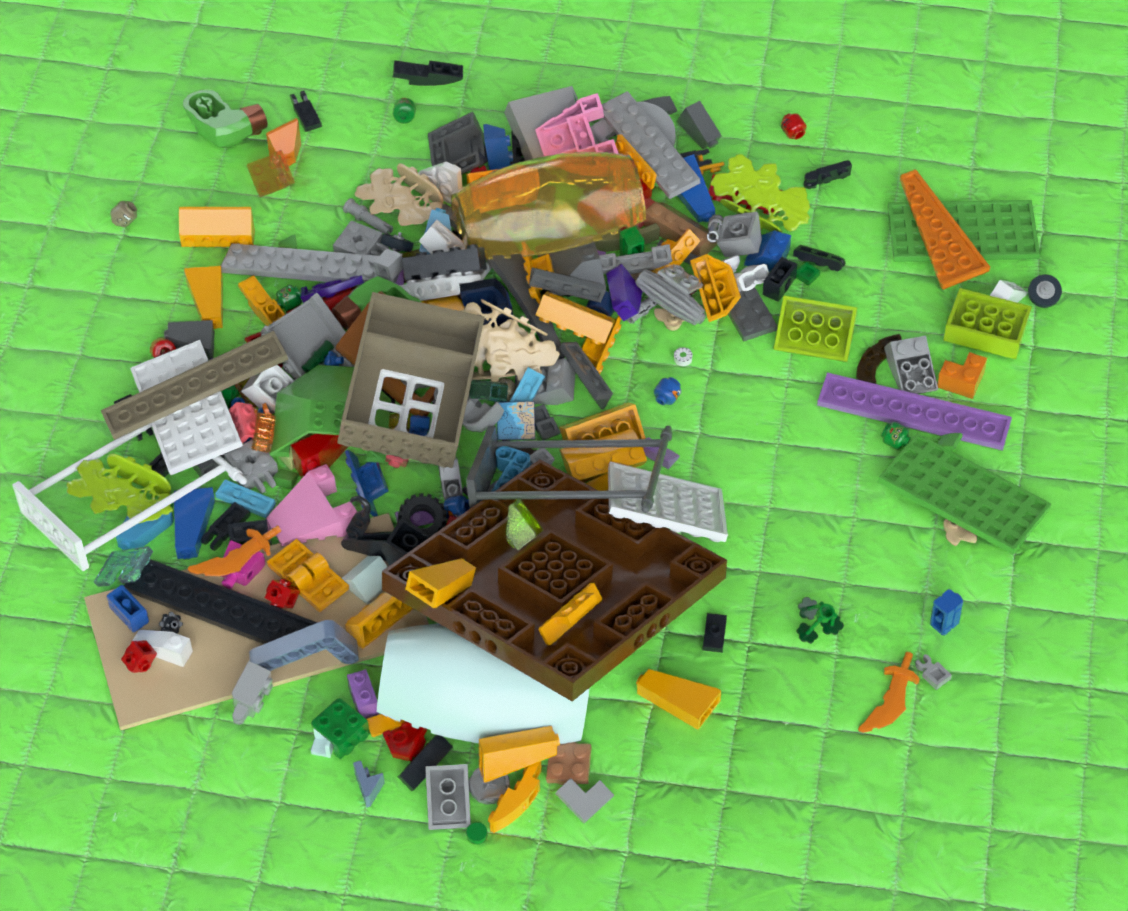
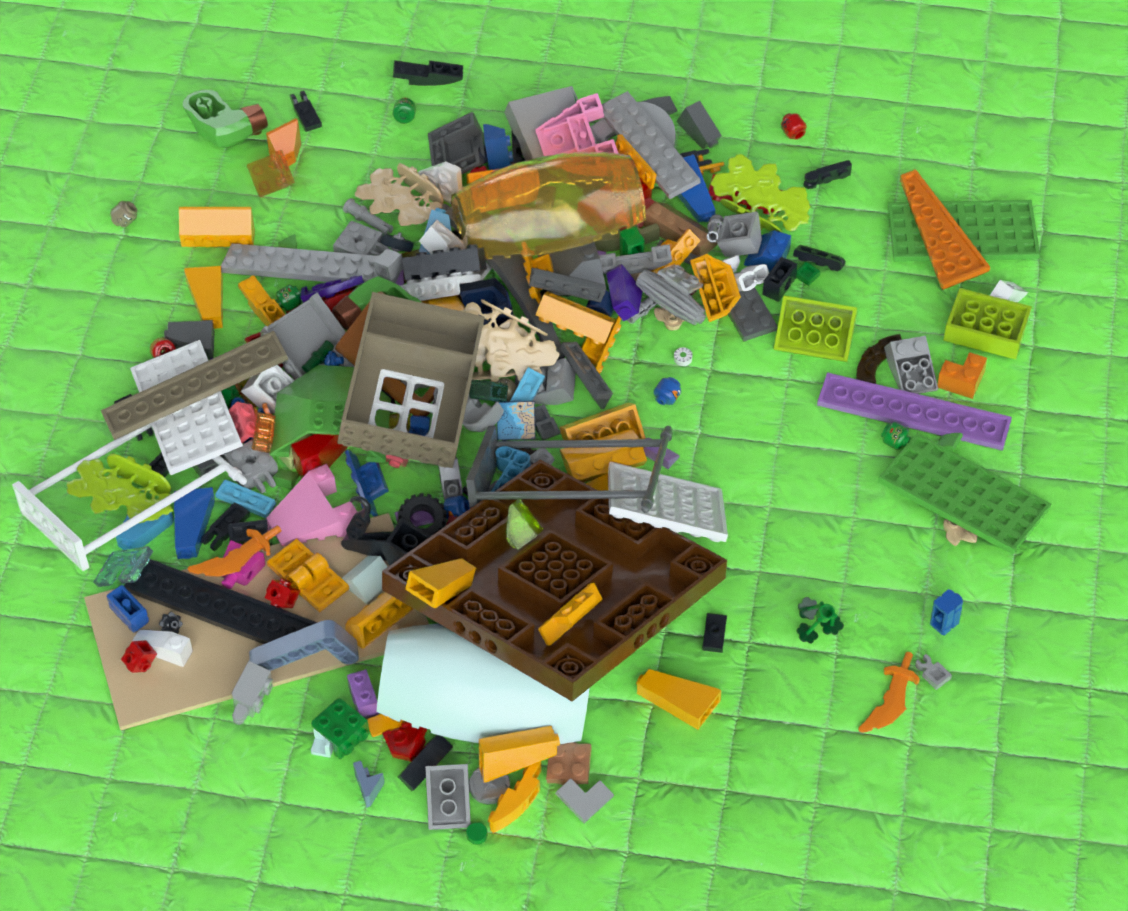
black wheel [1028,274,1062,308] -> none

